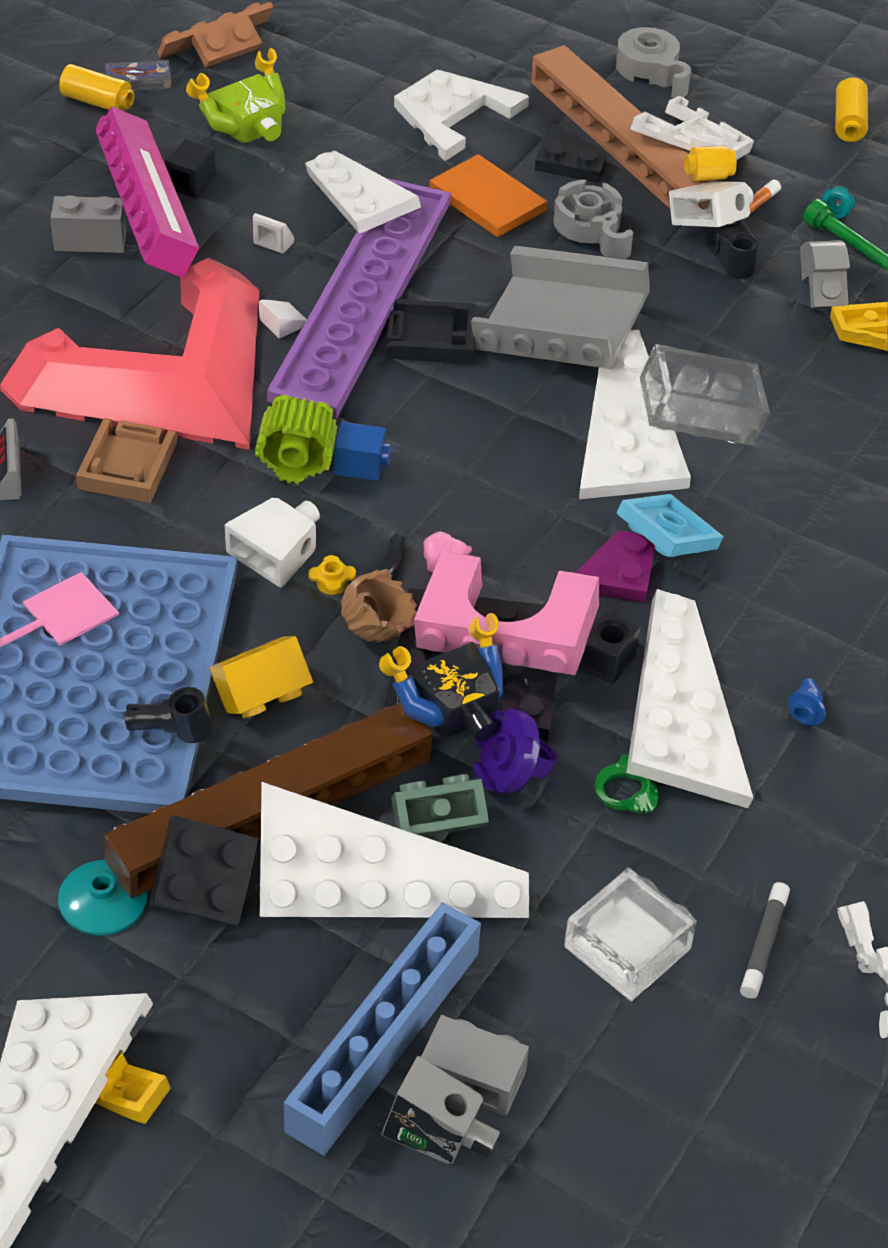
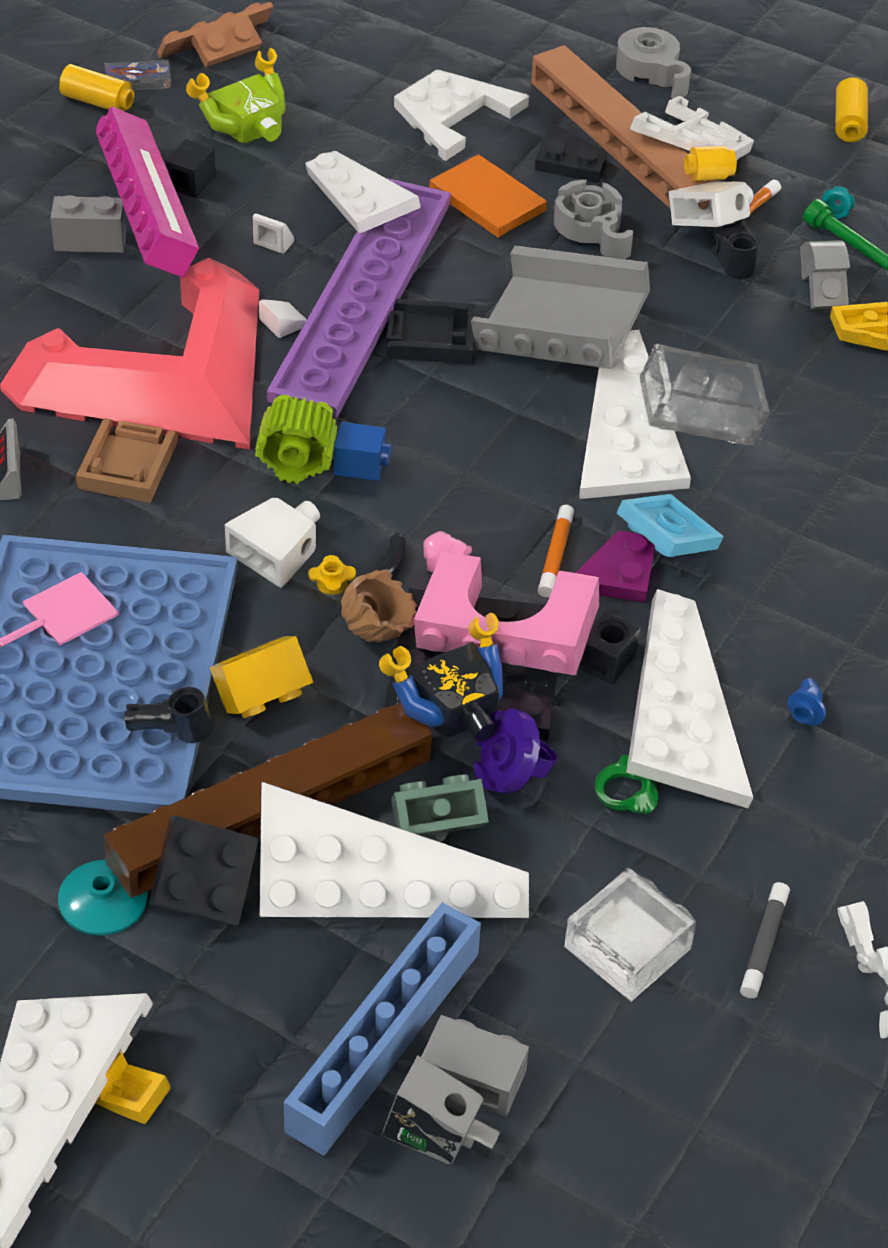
none -> orange bar [538,505,574,597]

